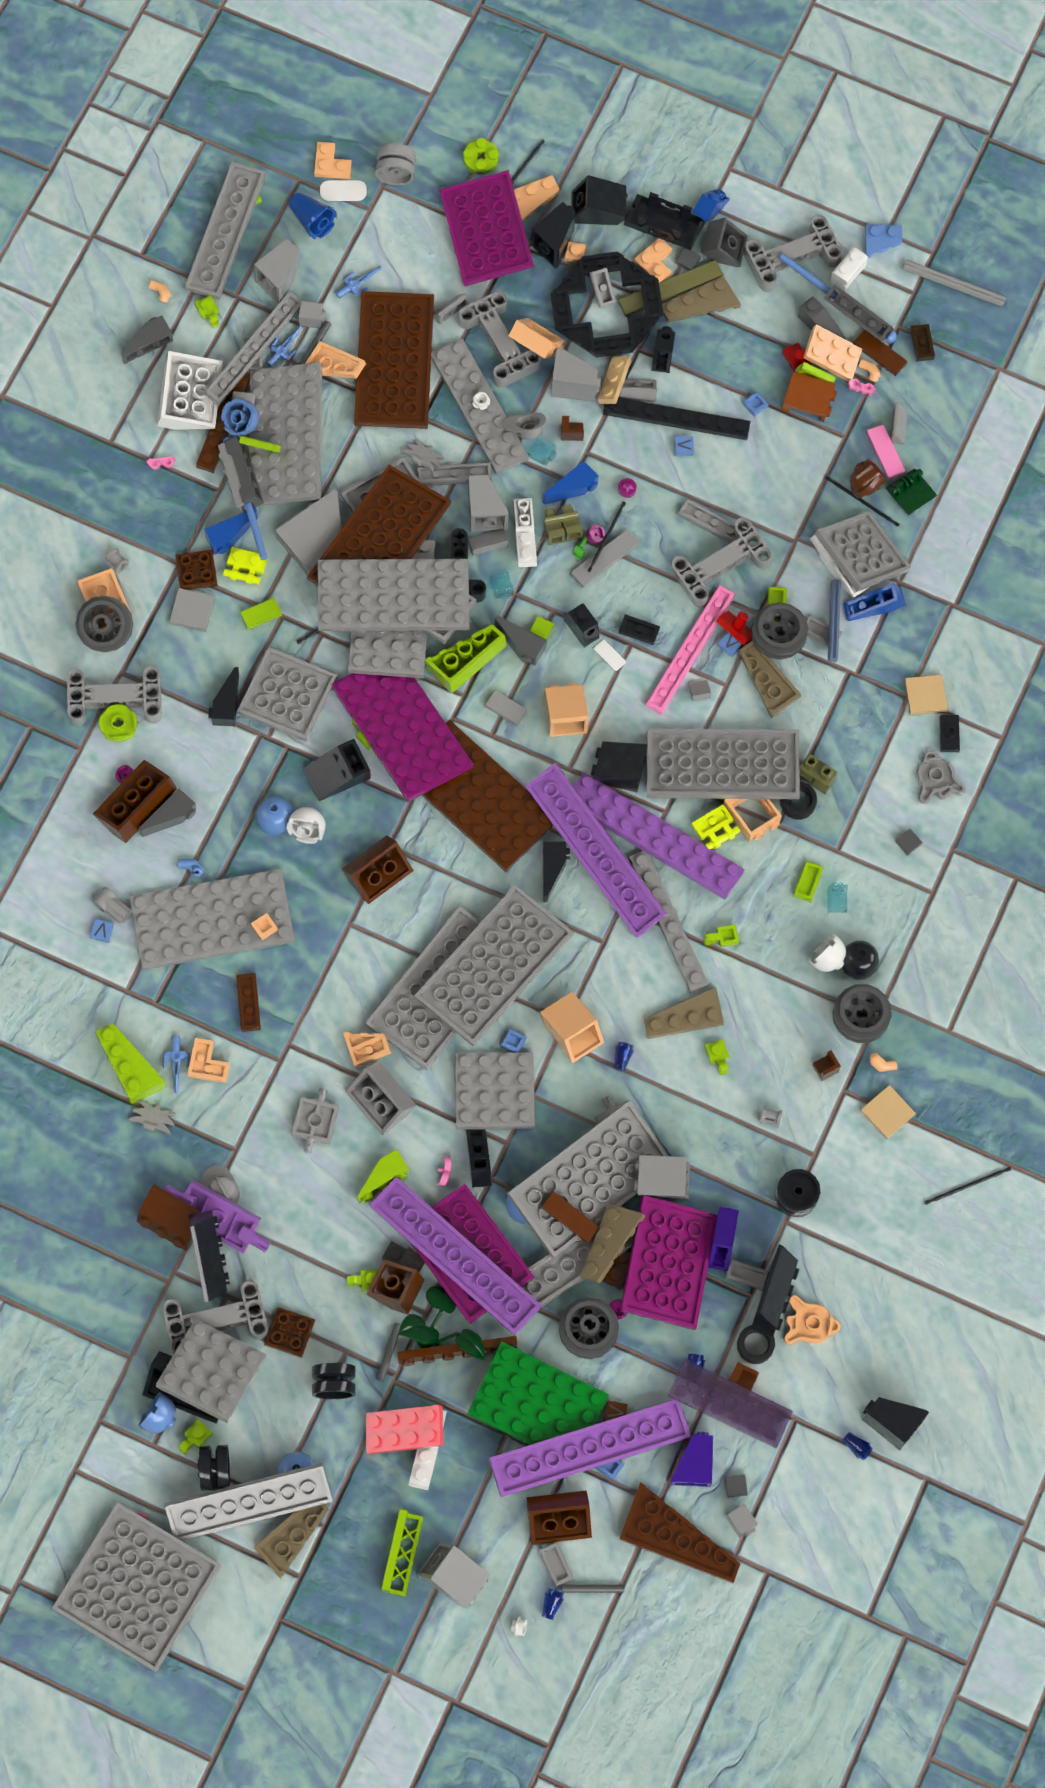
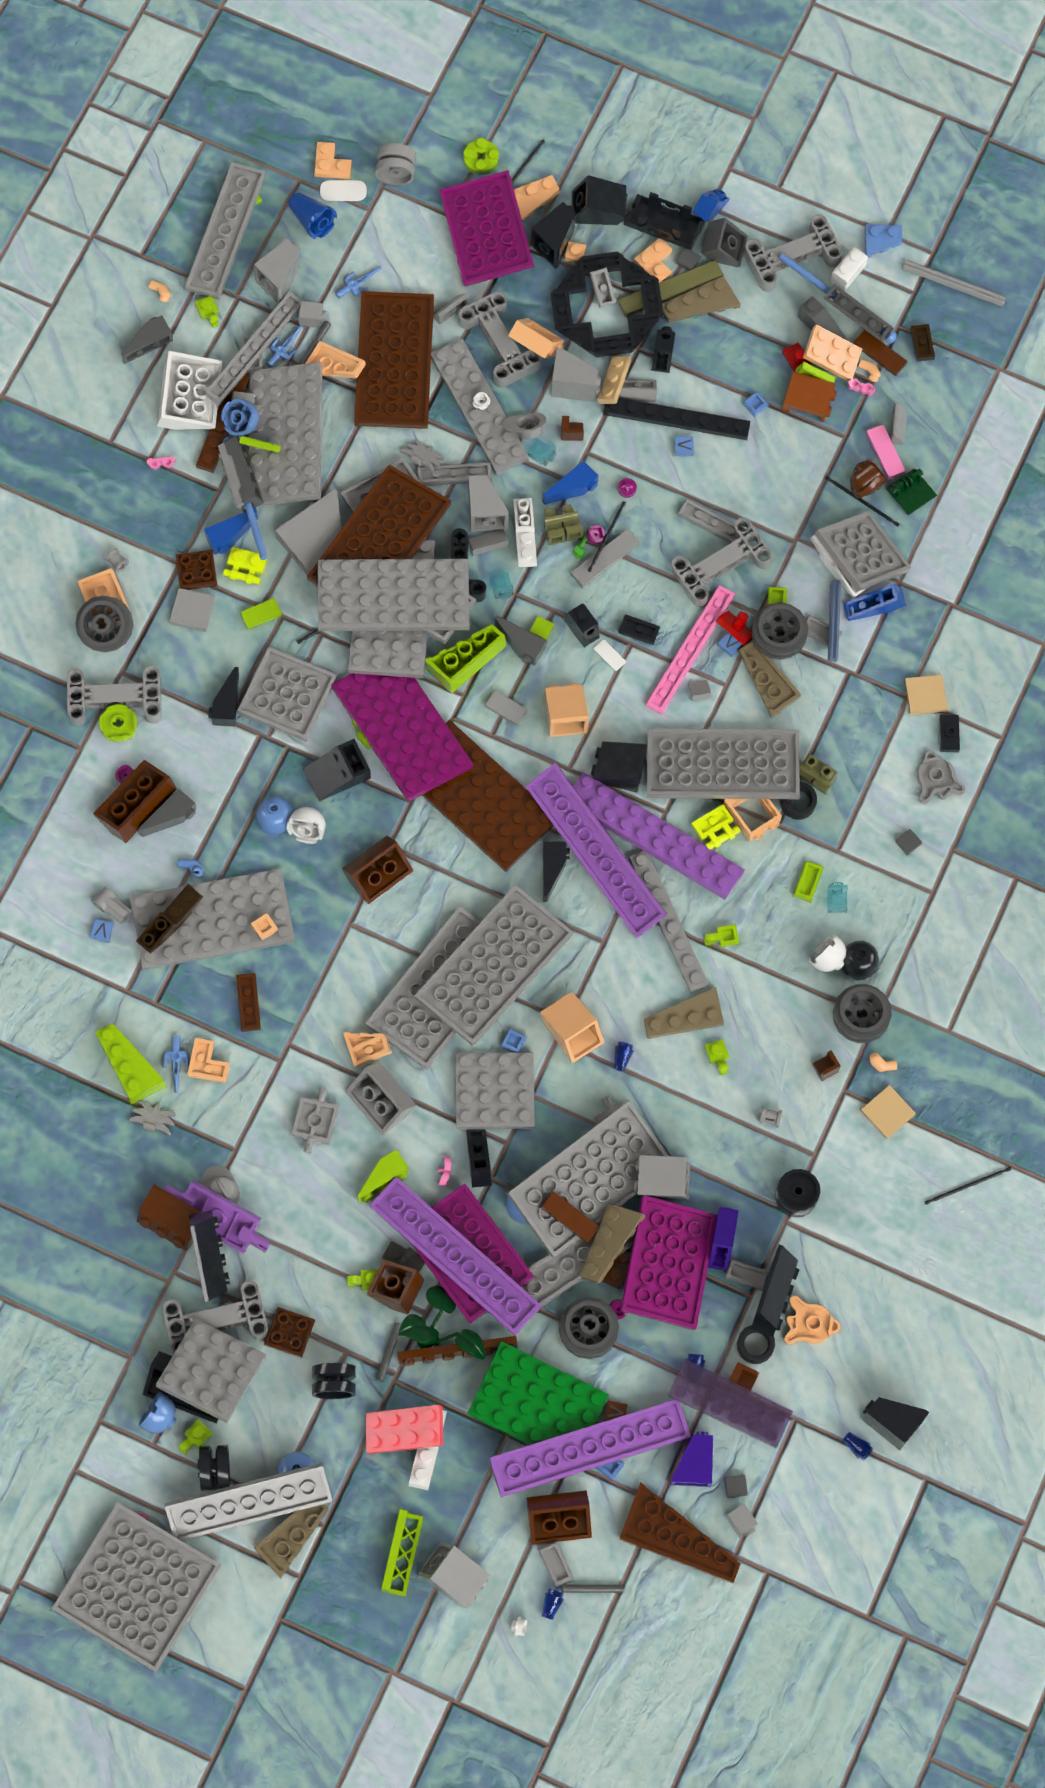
none -> dark brown slope [136,884,203,954]

